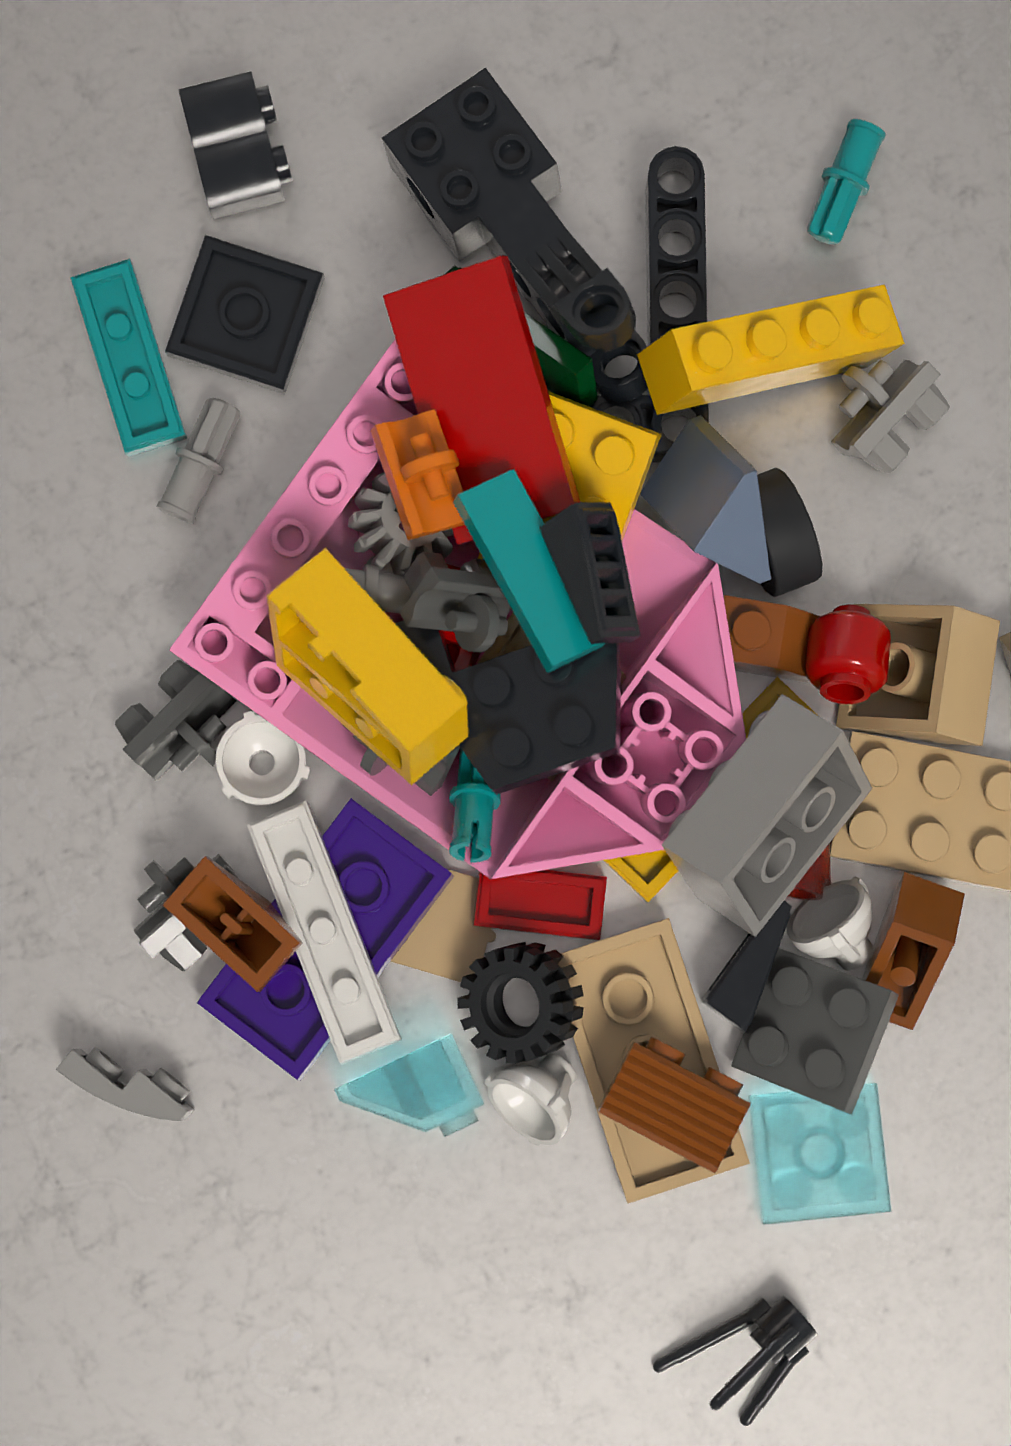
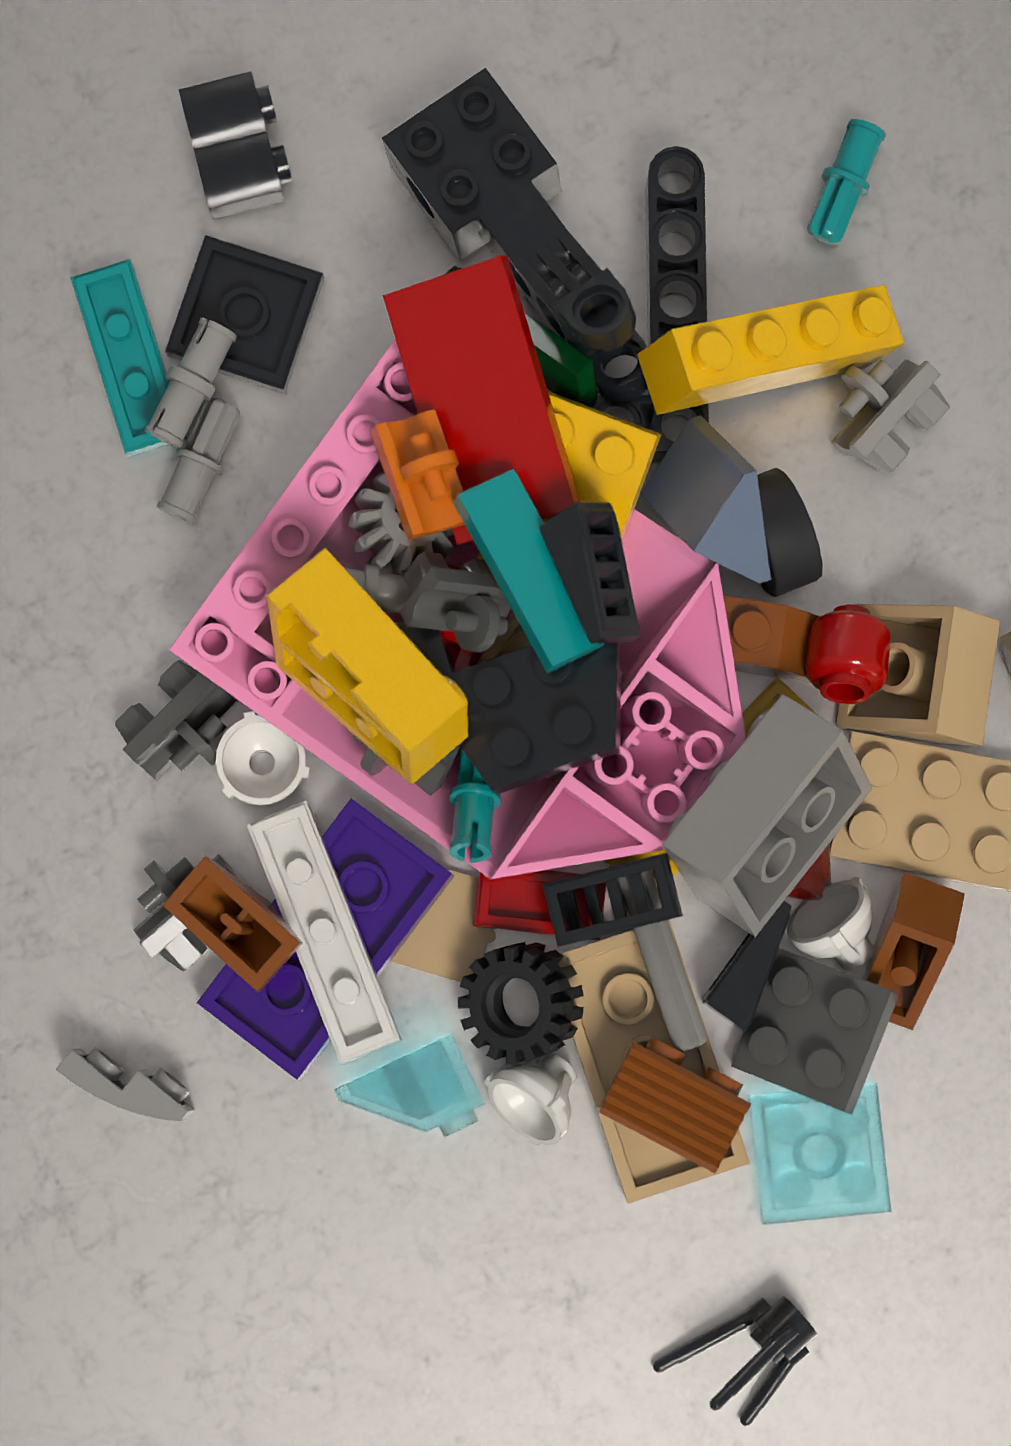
none -> light grey pin [144,317,237,449]
none -> black slope [542,853,683,947]
none -> light grey axle [619,871,707,1052]

